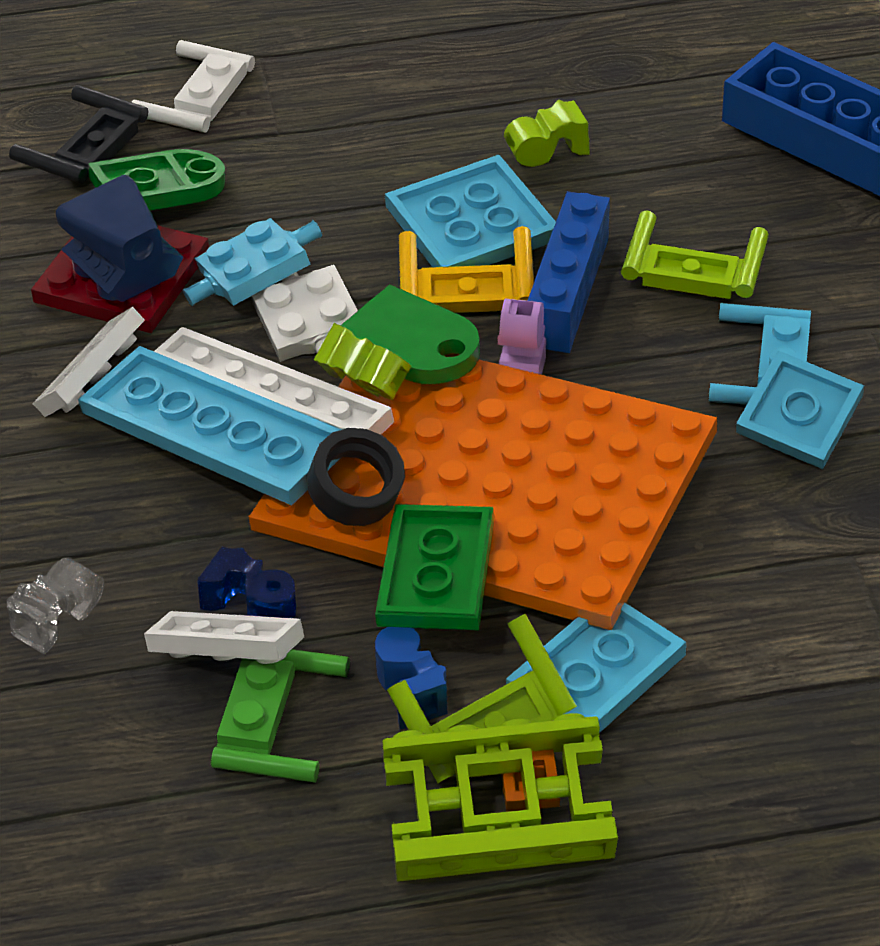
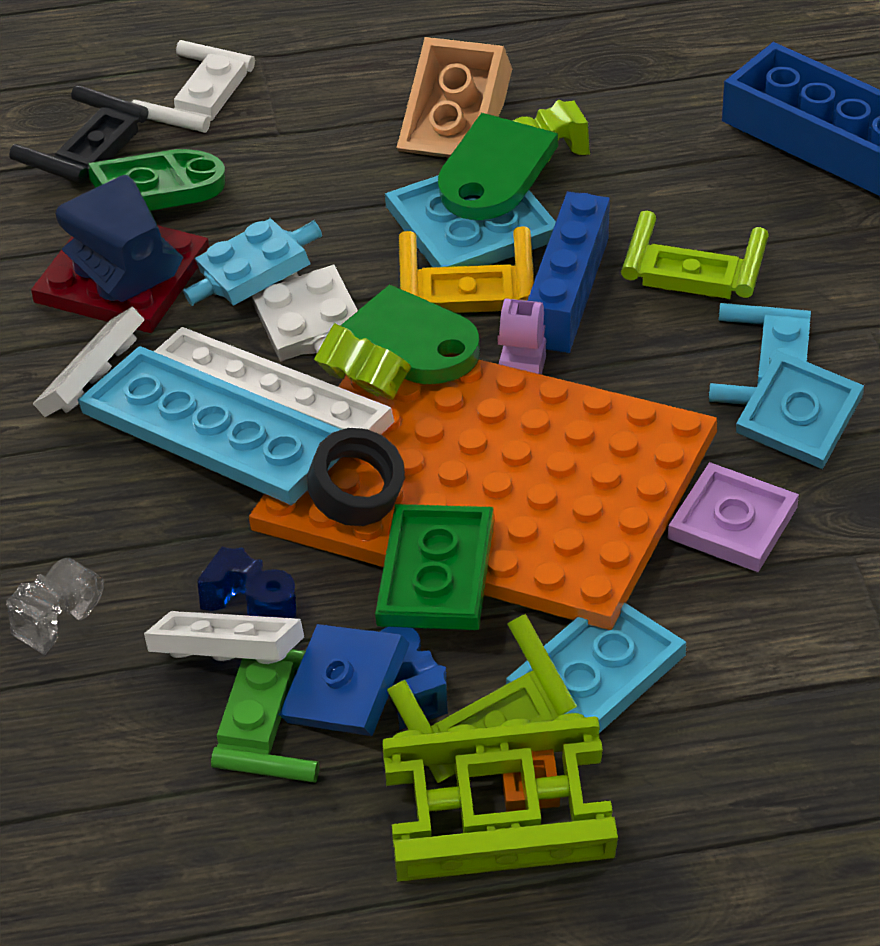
none -> blue plate [279,624,410,736]
none -> light nougat slope [397,37,512,158]
none -> green tile [438,112,559,220]
none -> lavender plate [668,462,799,572]

